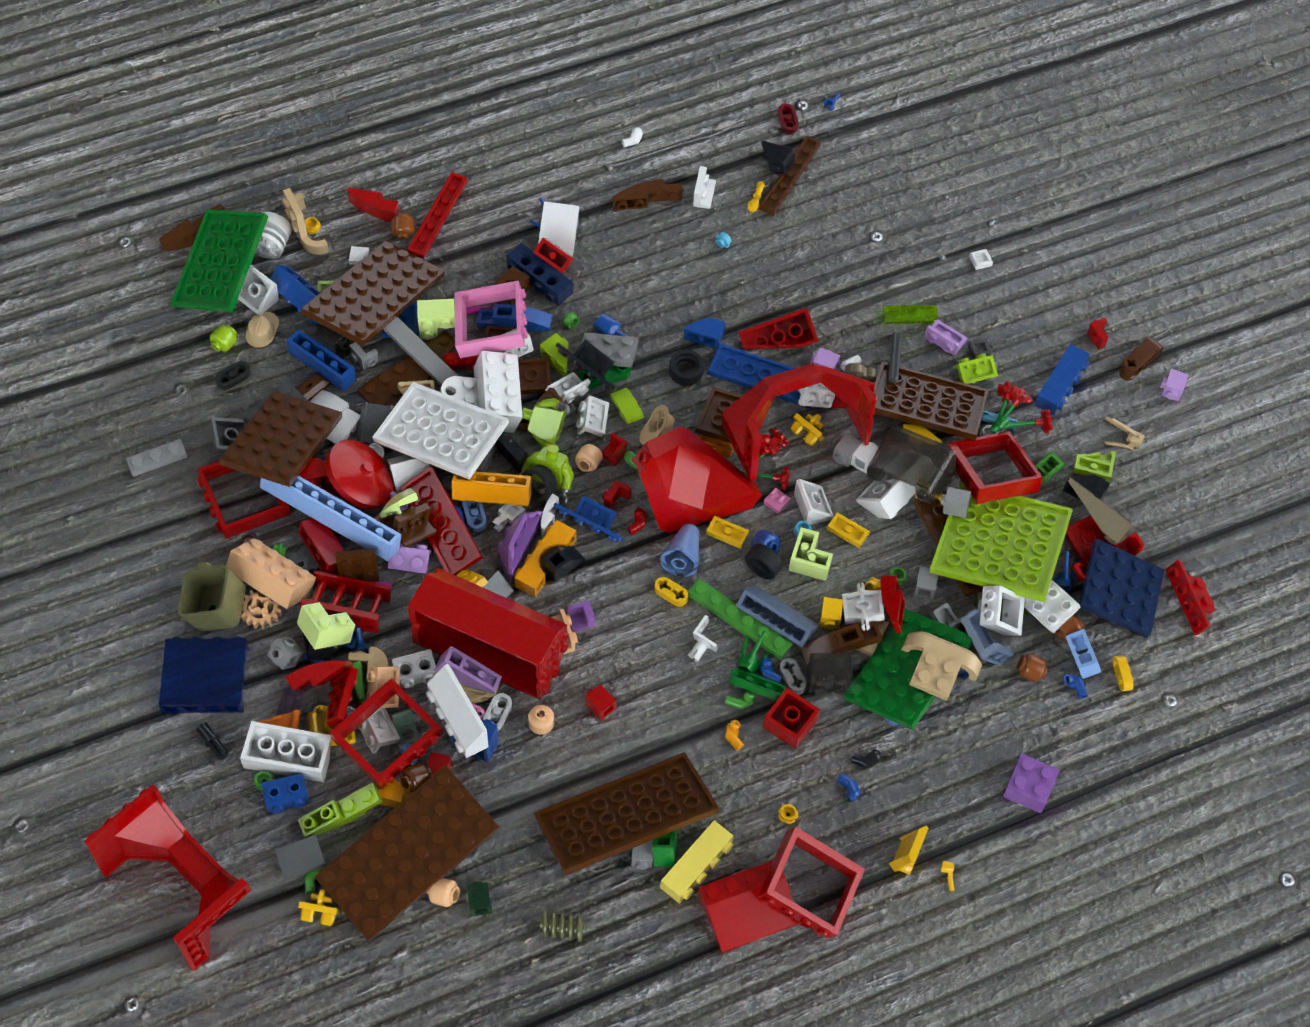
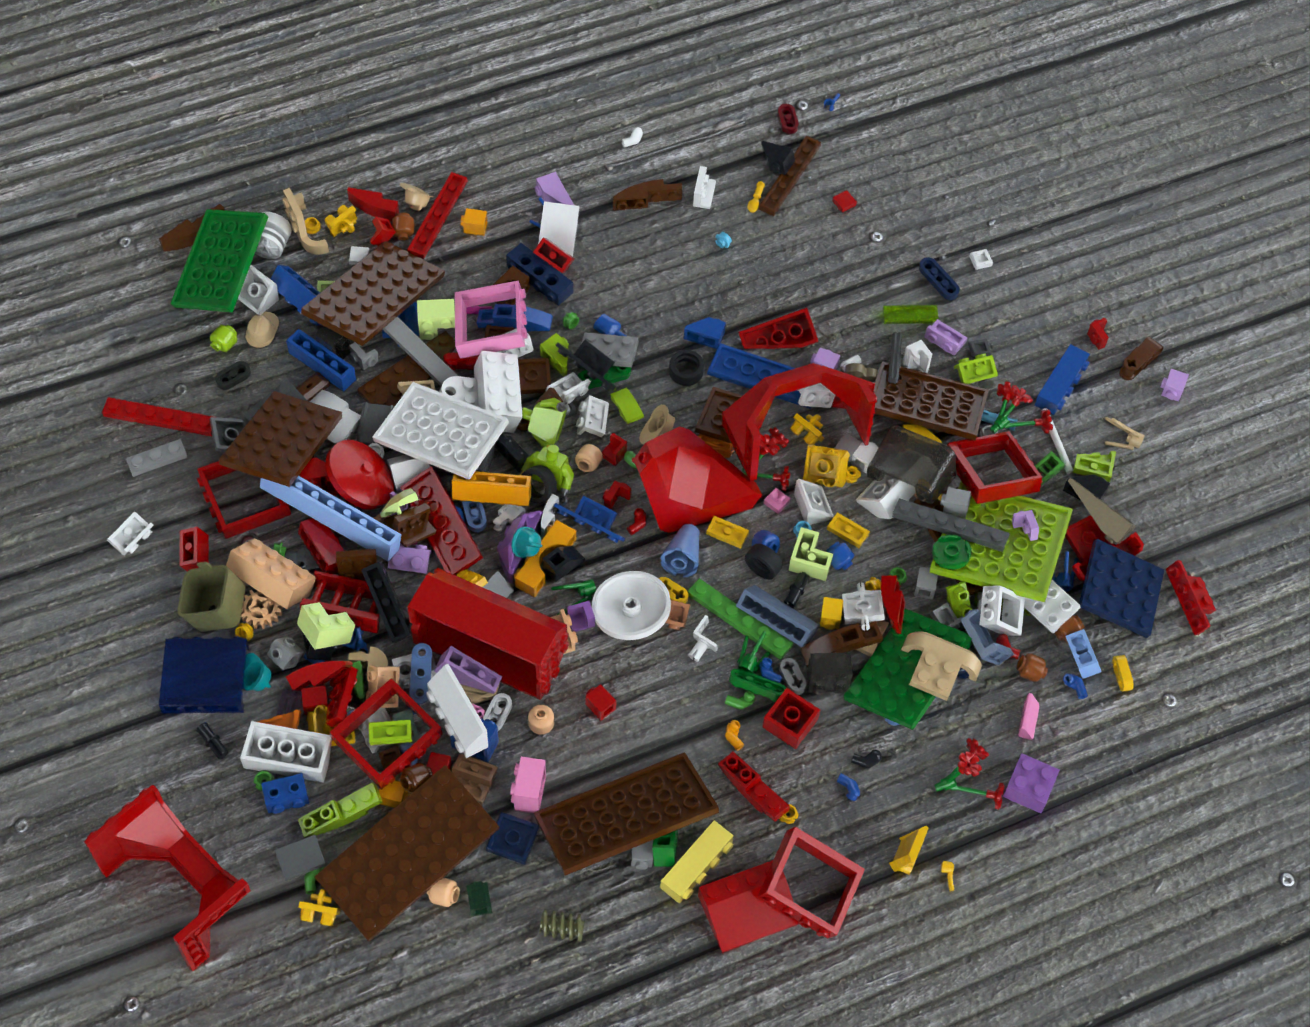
none -> red plate [102,397,213,437]
none -> white bracket [107,511,153,556]
none -> red brick [180,527,209,572]
none -> yellow plate [235,623,254,642]
none -> teal piece [235,653,271,691]
none -> red panel [301,686,328,715]
none -> yellow hips [325,205,357,237]
none -> black brick [361,561,412,643]
none -> lime plate [369,720,412,745]
none -> red panel [370,217,396,246]
none -> reddish brown plate [378,746,401,770]
none -> tan piece [400,183,434,211]
none -> medium blue plate [409,643,432,704]
none -> medium nougat slope [452,754,498,806]
none -> light orange brick [460,208,488,236]
none -> dark blue tile [486,812,540,865]
none -> bright pink brick [510,756,546,813]
none -> teal piece [512,526,543,558]
none -> lavender slope [535,172,574,205]
none -> green plant [551,579,596,615]
none -> white dish [592,571,671,640]
none -> nougat bracket [665,600,690,630]
none -> red slope [718,751,790,822]
none -> black axle [784,572,810,608]
none -> yellow slope [803,444,850,488]
none -> blue head [826,541,855,571]
none -> red tile [832,190,857,213]
none -> yellow plate [845,466,861,483]
none -> dark grey plate [892,498,1010,552]
none -> white hinge [901,340,932,373]
none -> dark blue plate [919,257,960,300]
none -> green tile [932,534,971,570]
none -> red plant [934,738,1005,810]
none -> lime hips [946,581,972,619]
none -> red arm [996,634,1021,659]
none -> lavender bracket [1012,510,1039,541]
none -> bright pink slope [1018,693,1040,740]
none -> white bar [1041,408,1073,474]

